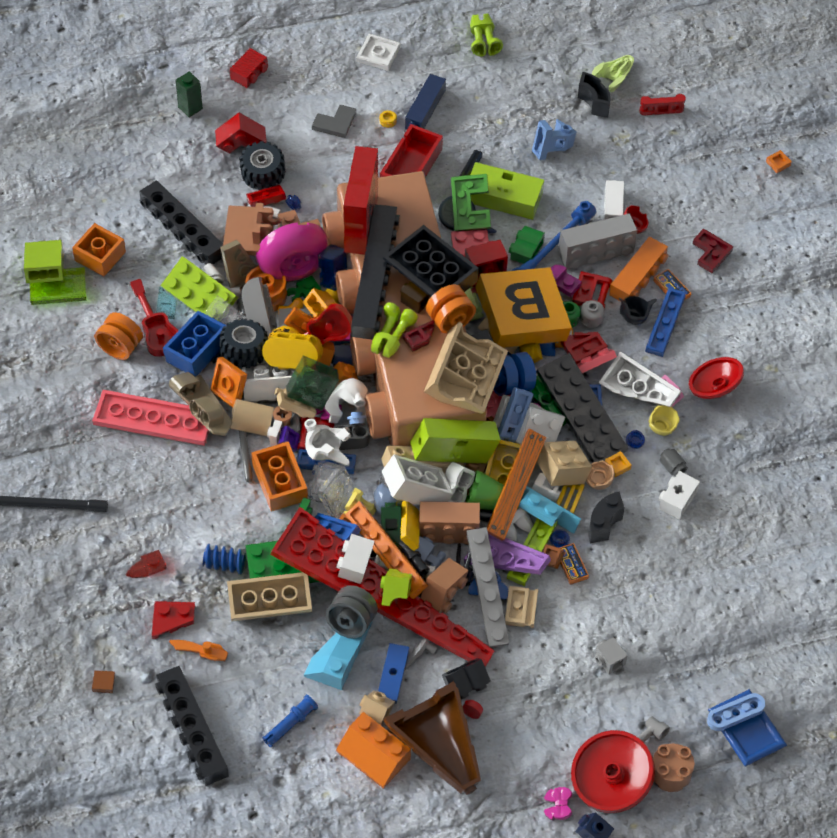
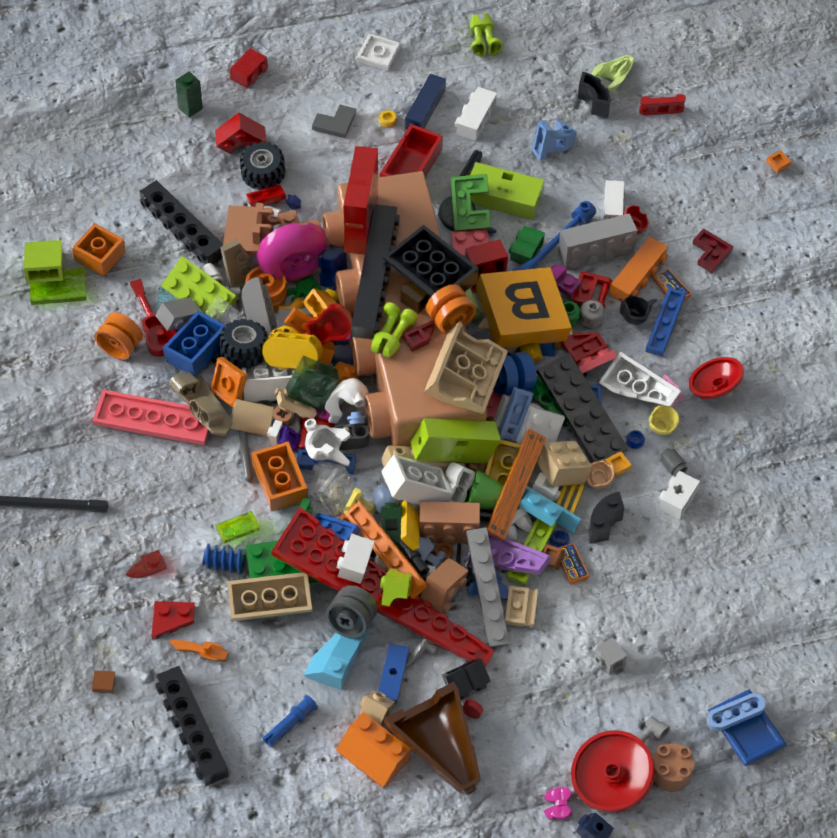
none -> light grey brick [155,297,203,331]
none -> clear neon green plate [215,511,260,544]
none -> dark orange tile [434,542,454,563]
none -> white brick [455,87,497,141]

